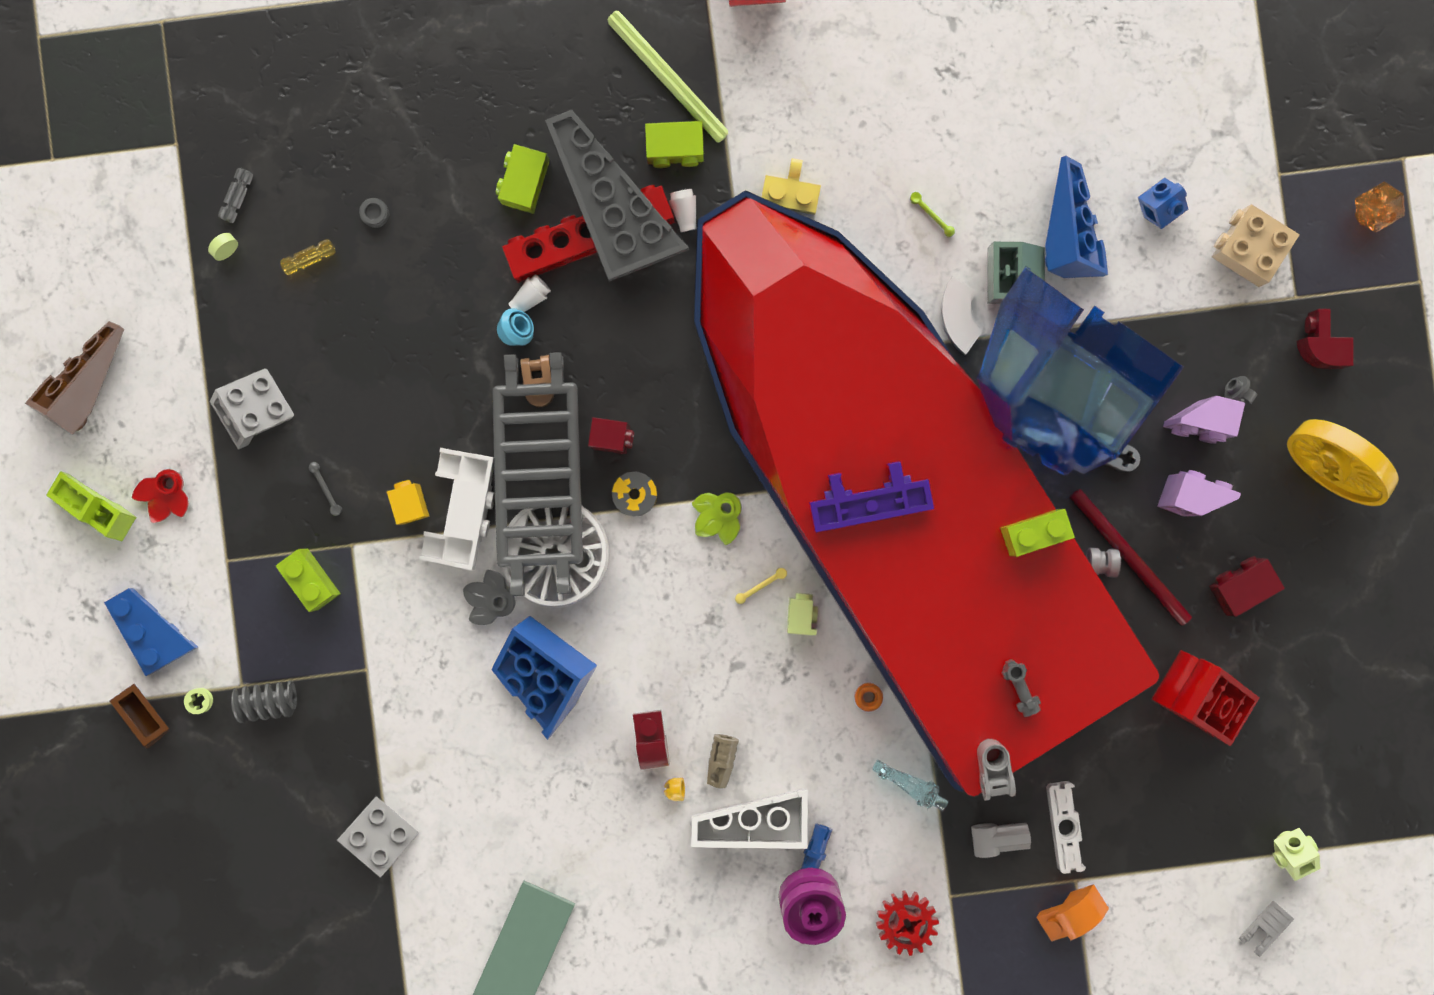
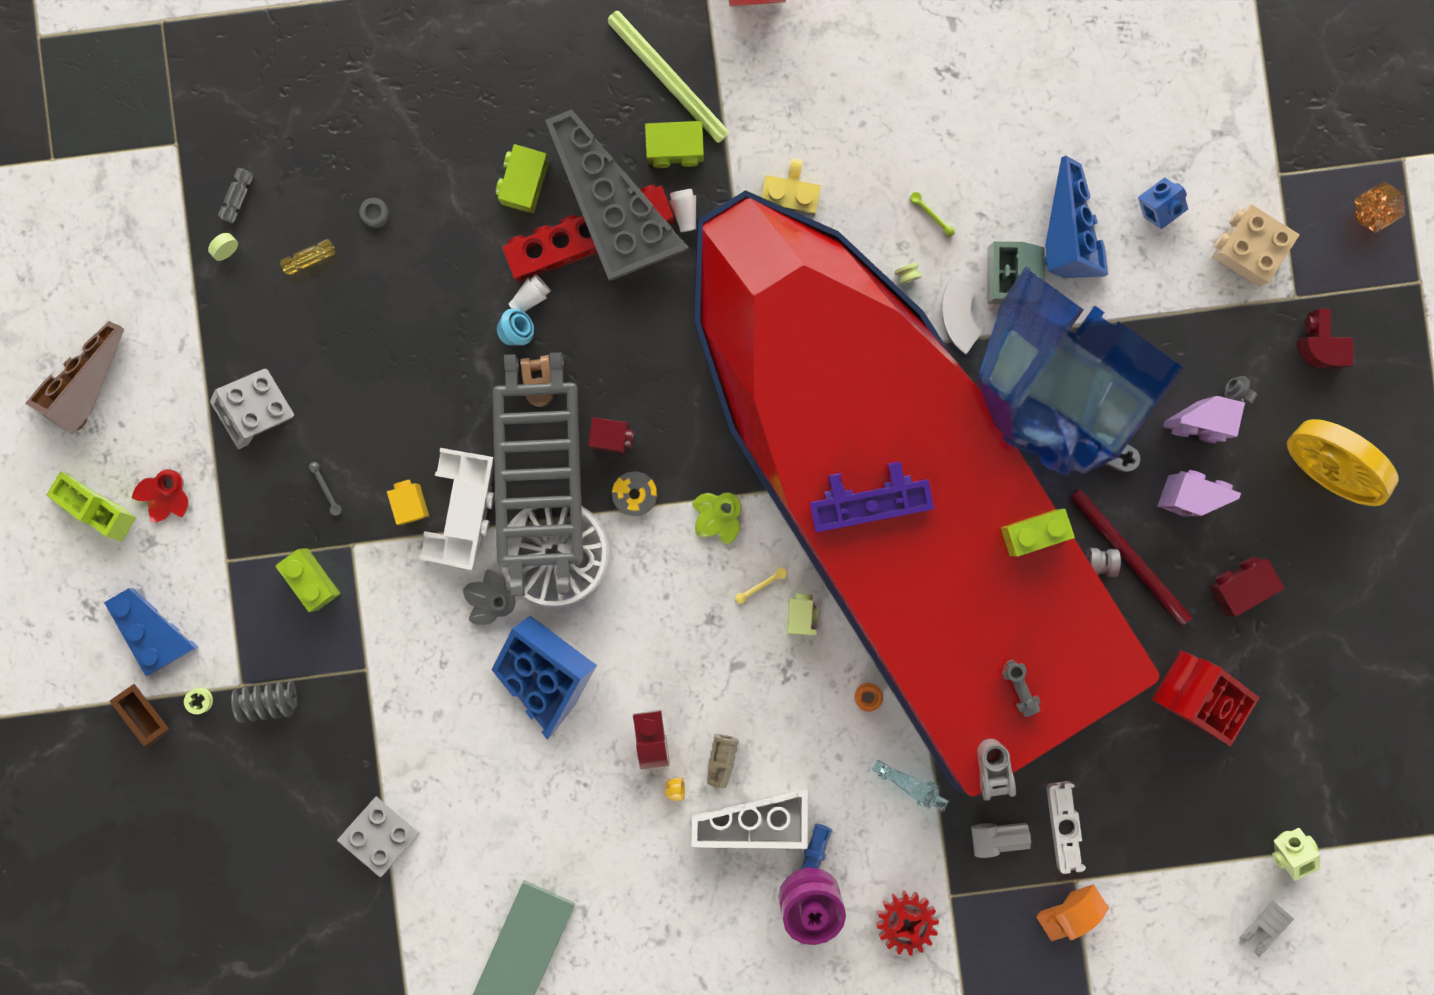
none -> yellowish green bush [894,263,923,285]

